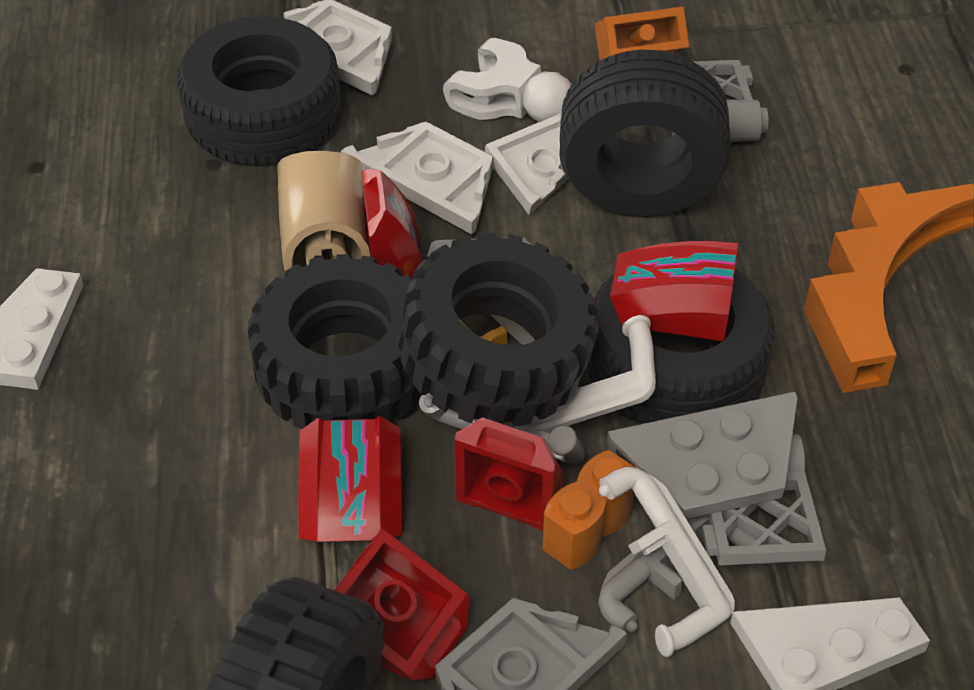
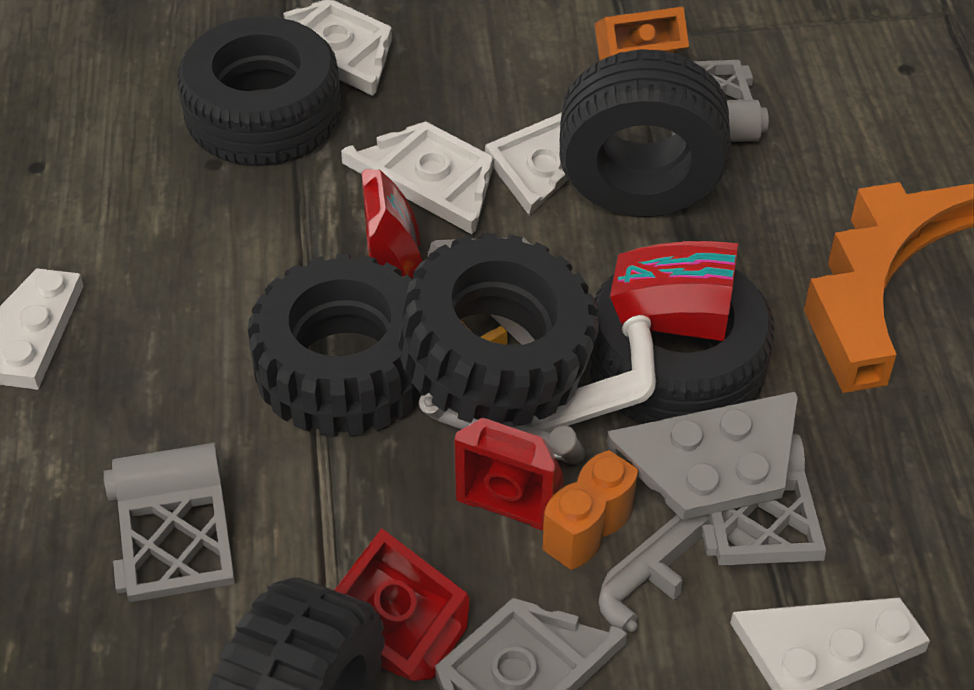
tan brick [278,151,370,271] -> none
red slope [298,416,402,542] -> none
white piece [443,38,571,122] -> none
white piece [599,467,735,657] -> none
none -> light grey piece [104,442,235,603]

